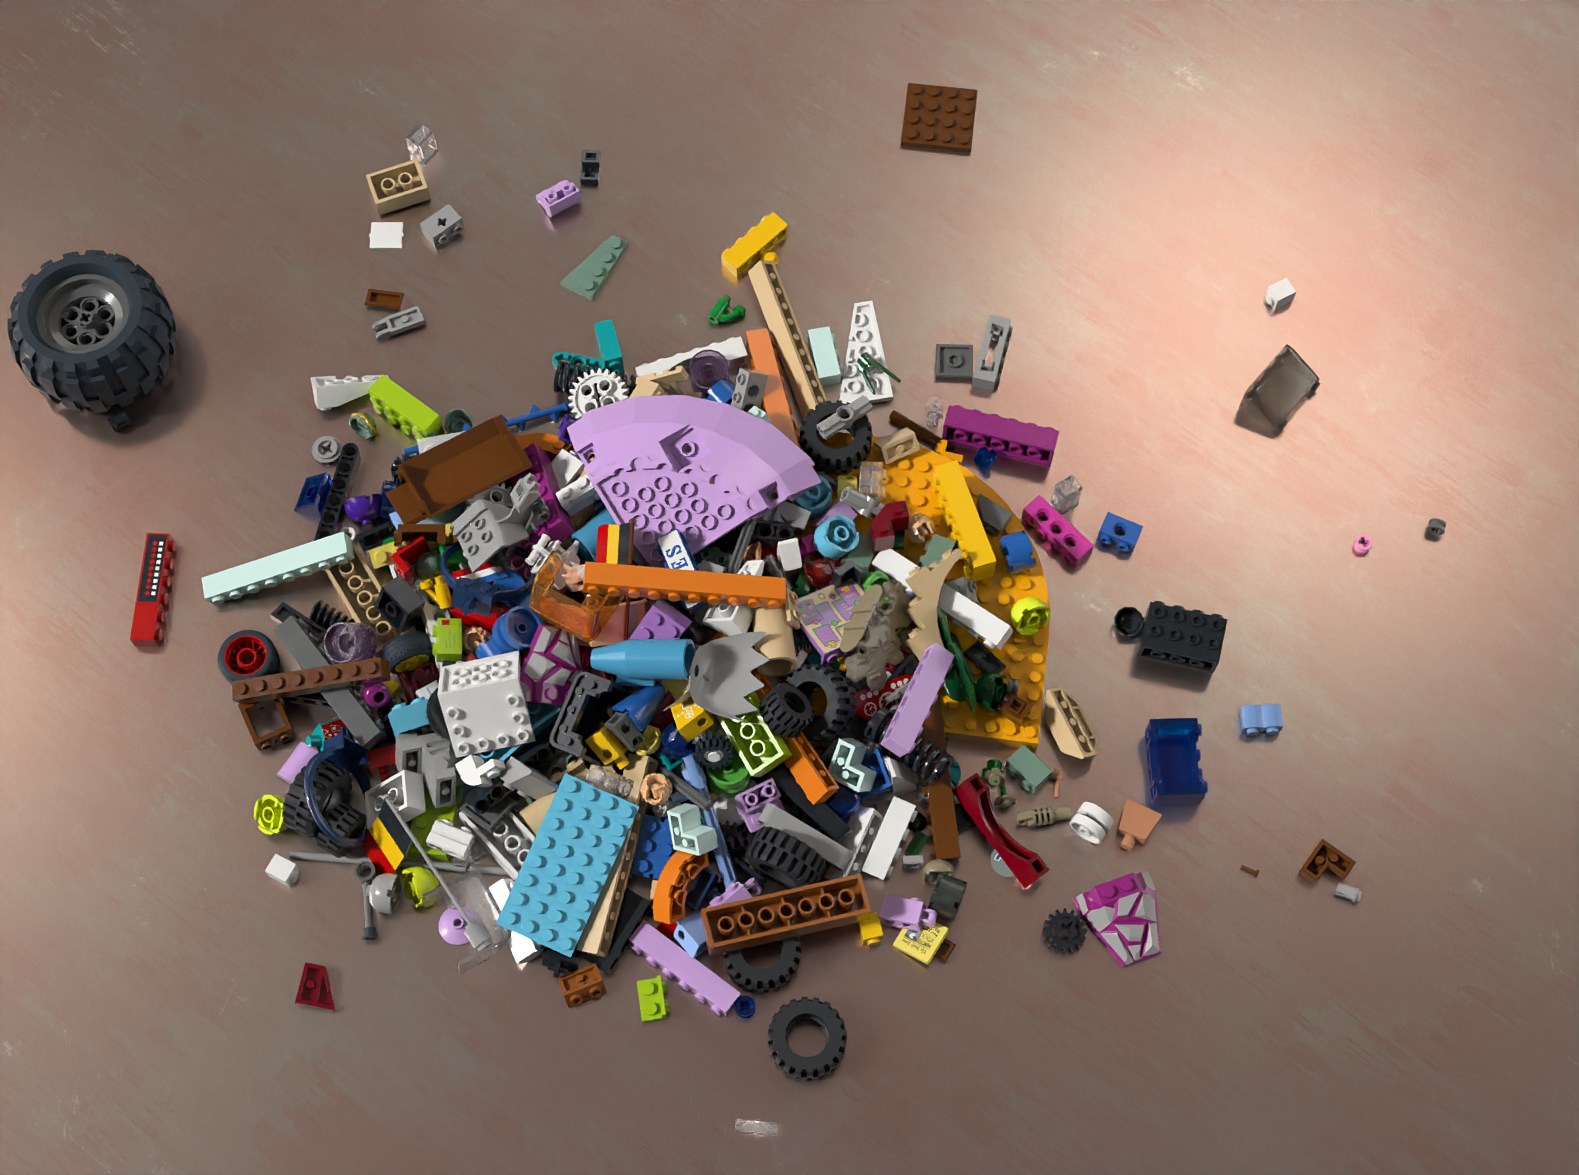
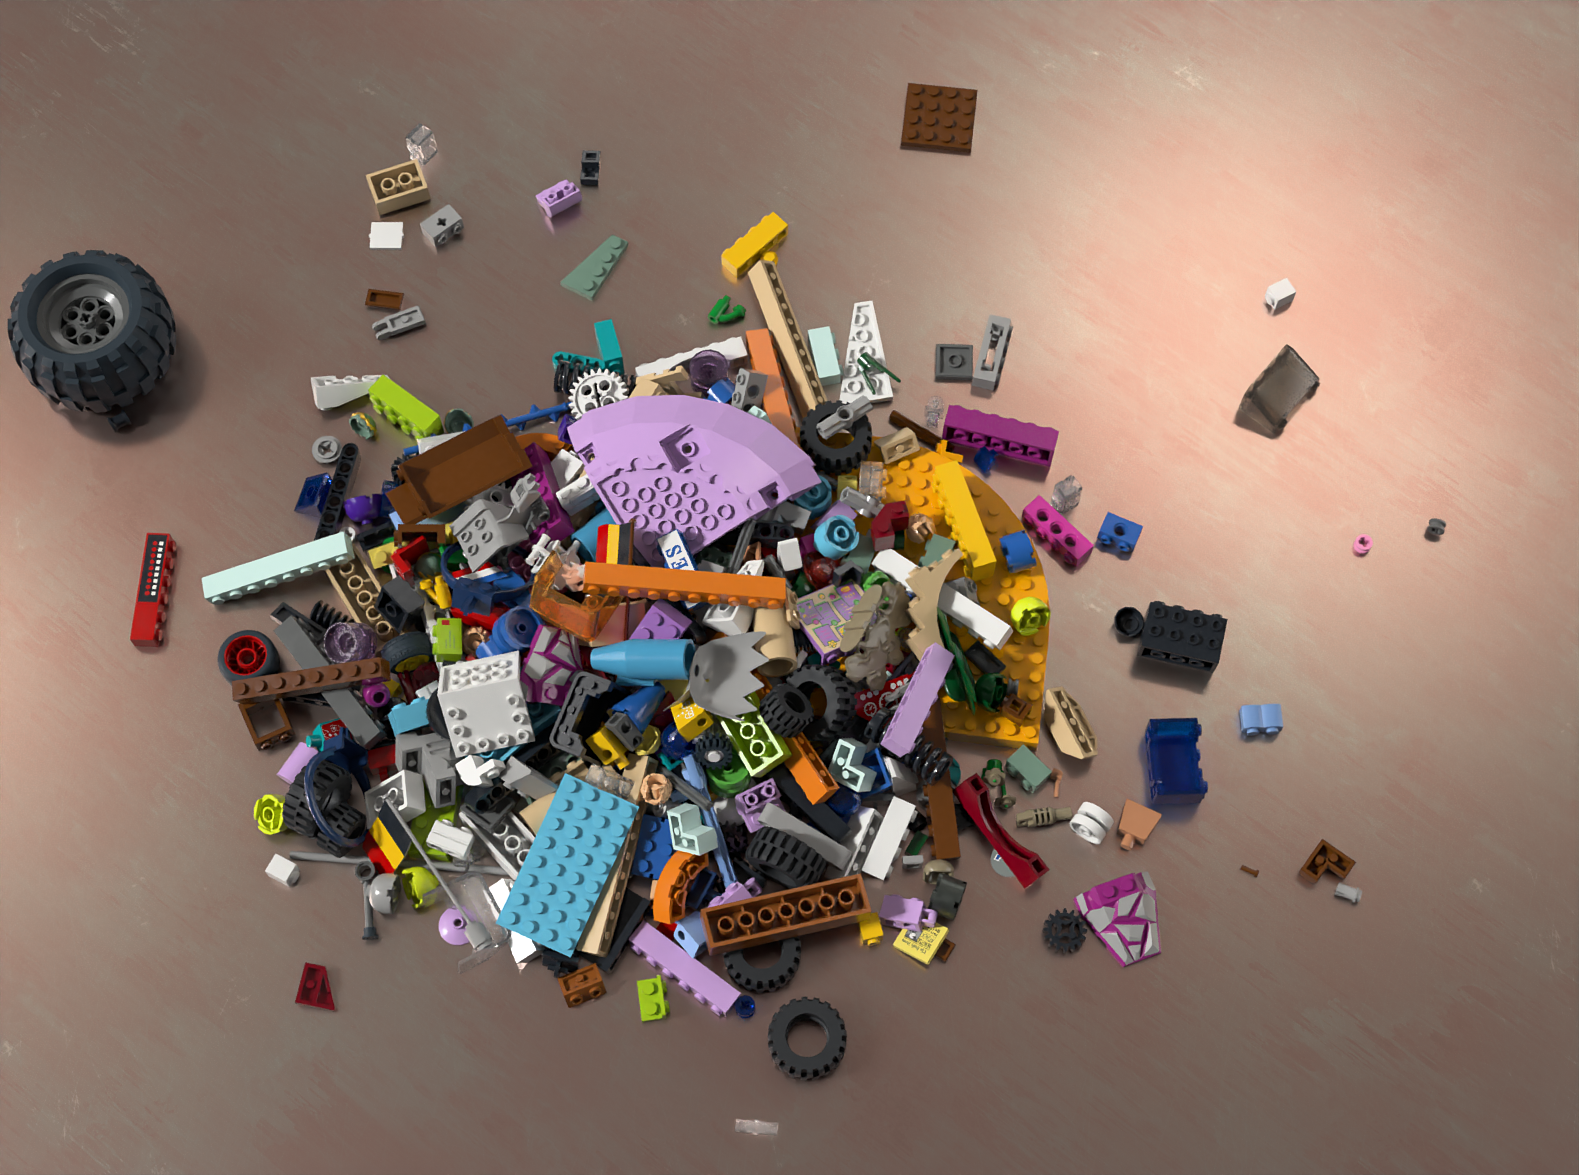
dark grey slope [977,494,1012,538] -> none

